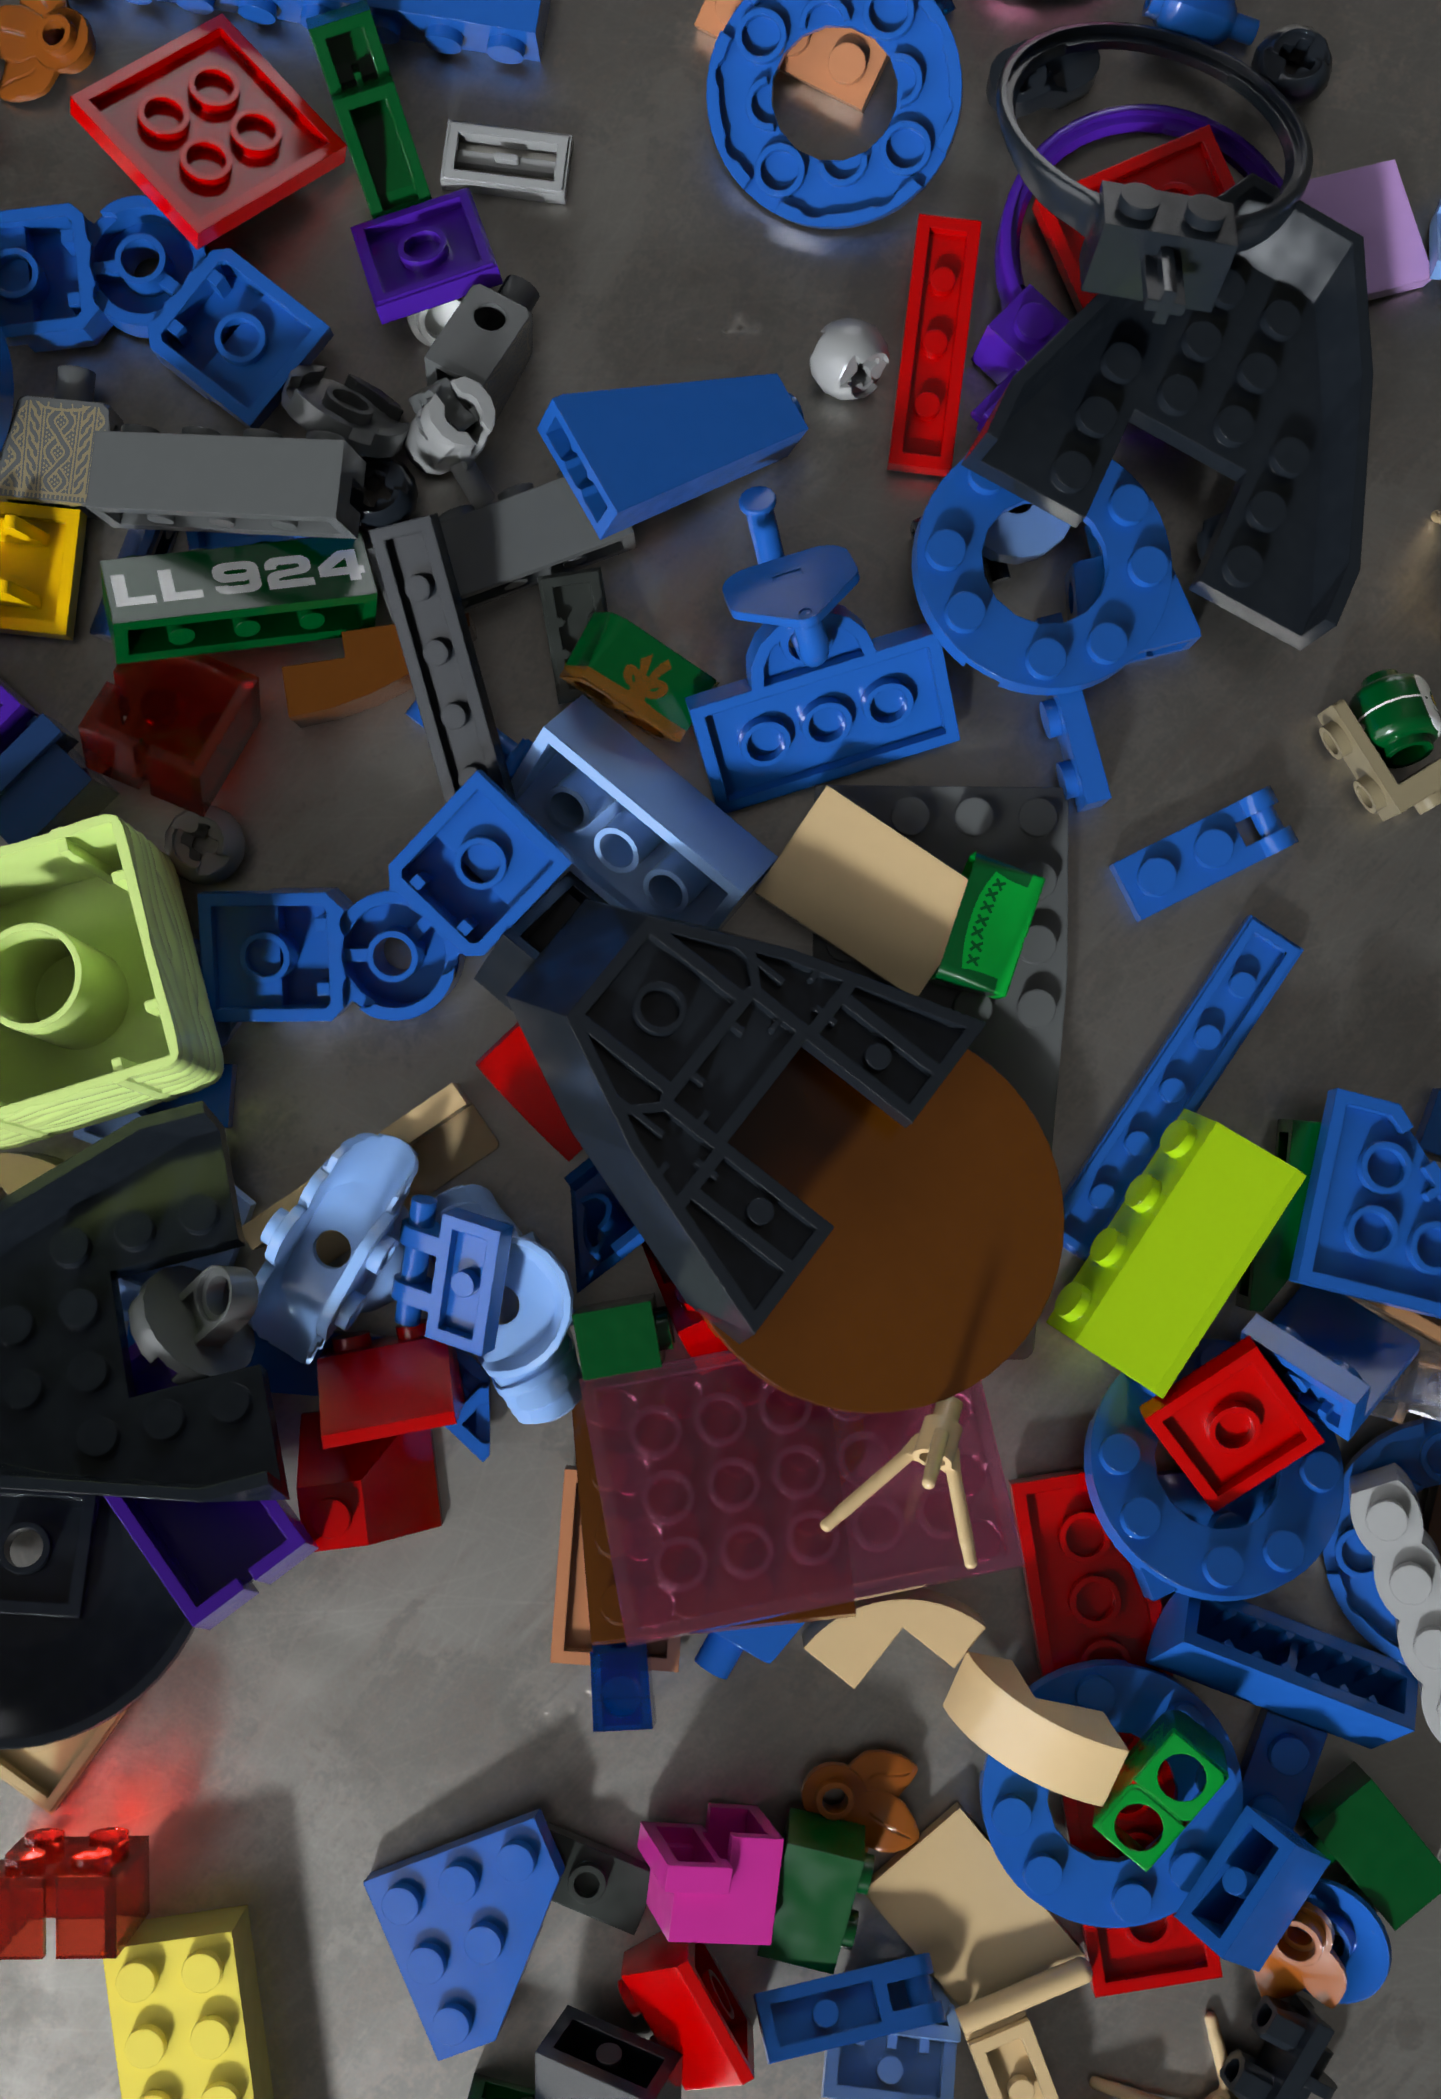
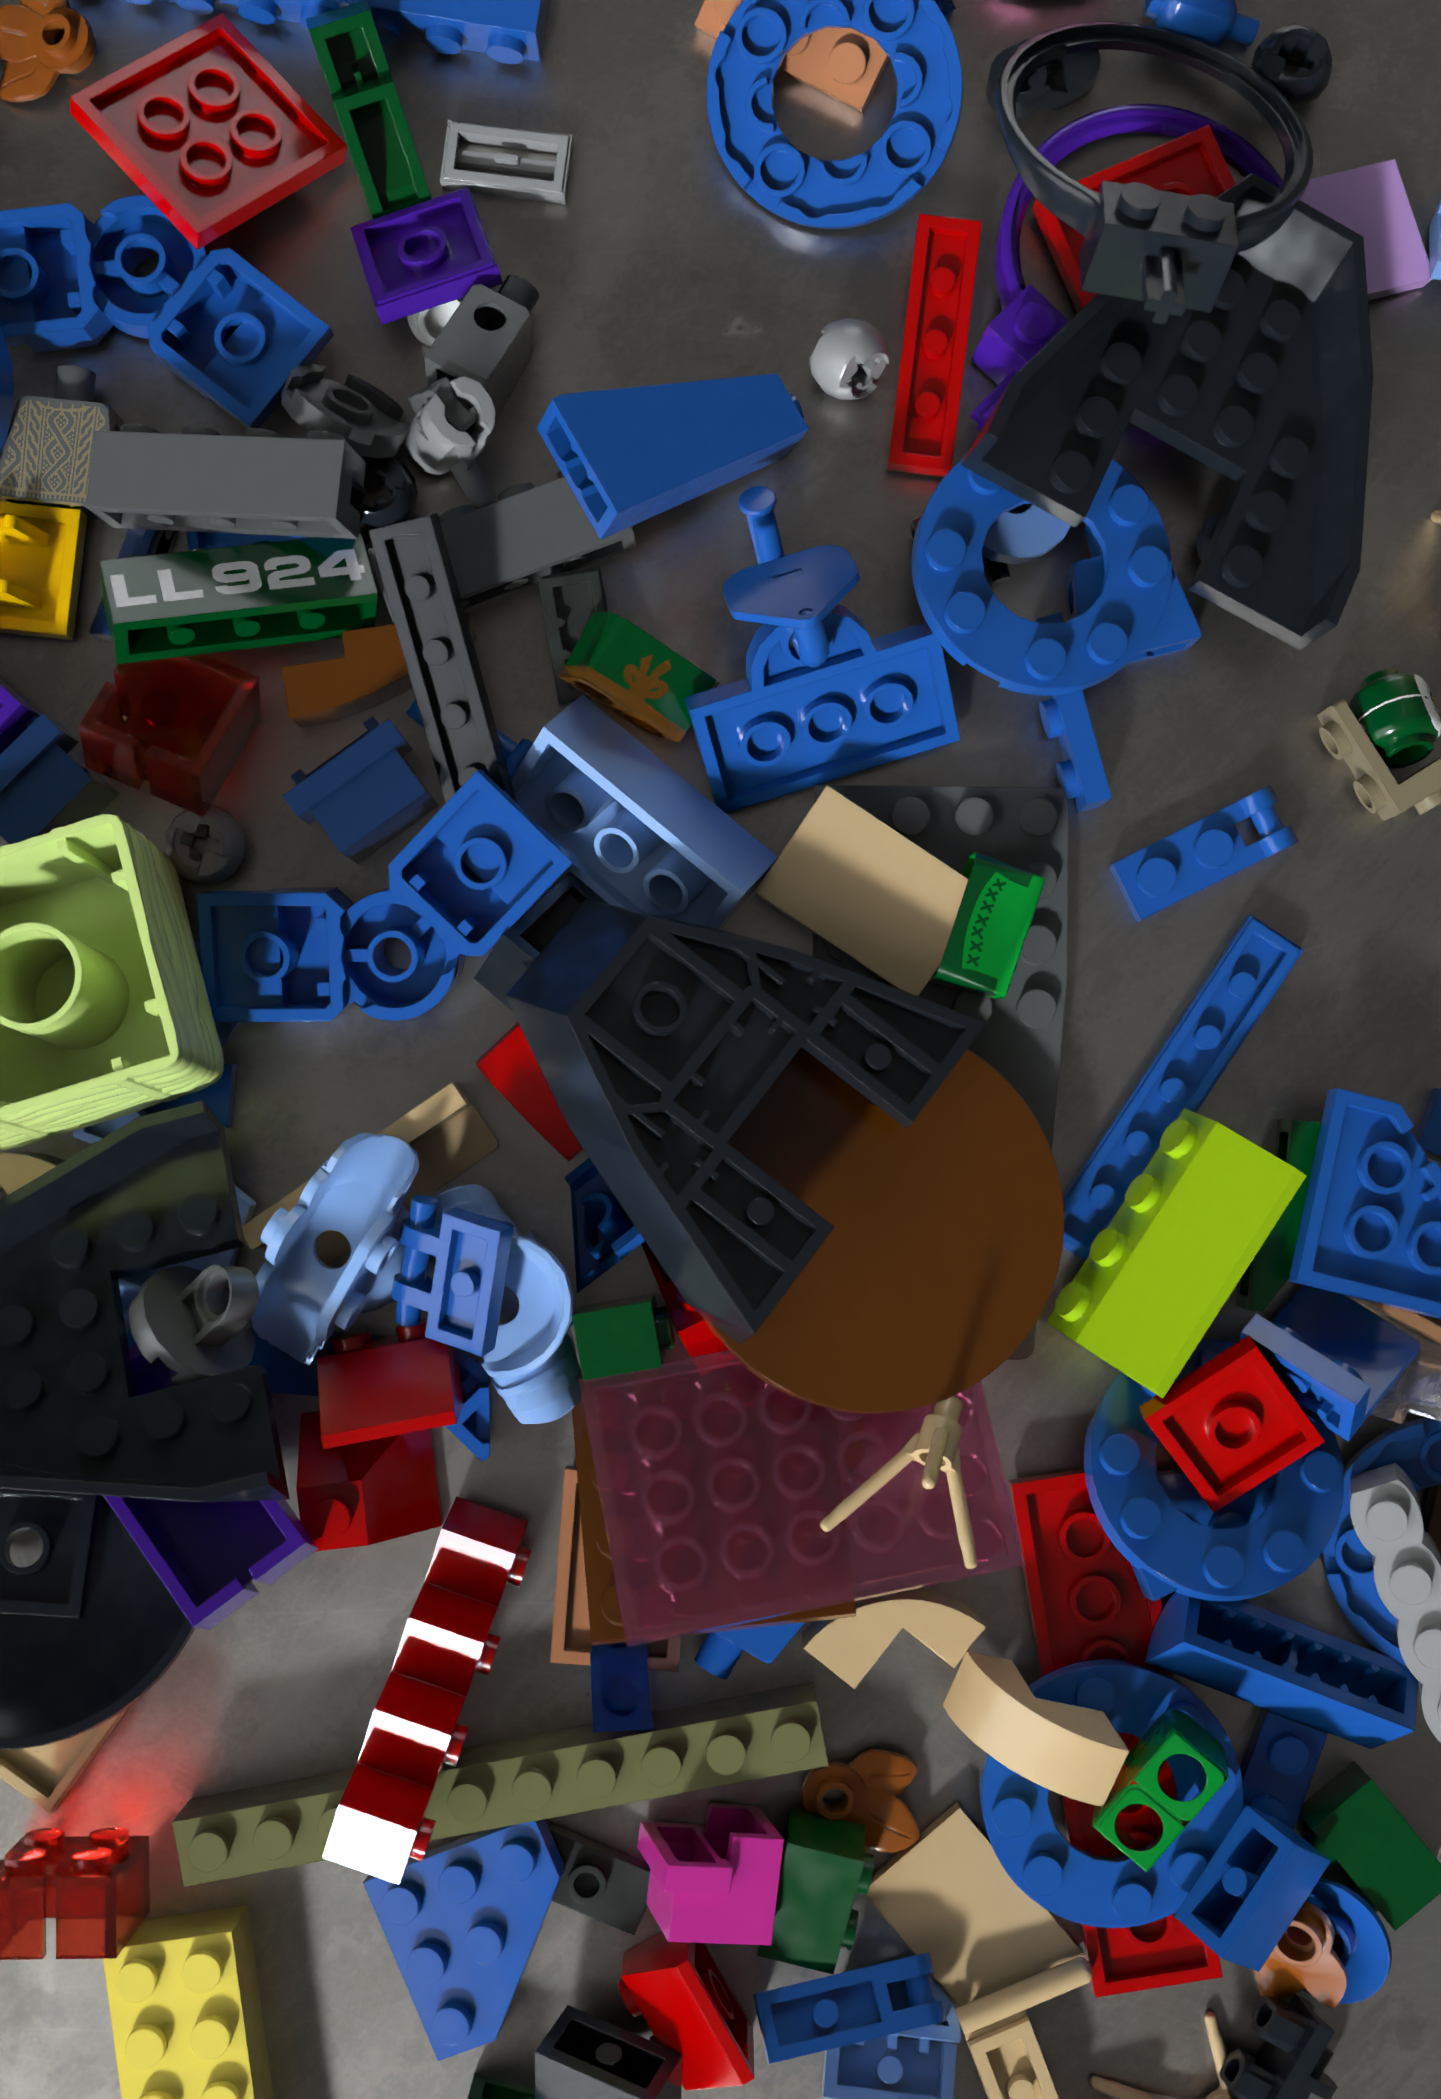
none -> olive brick [172,1682,829,1887]
none -> dark blue plate [282,716,439,864]
none -> red brick [322,1496,532,1885]

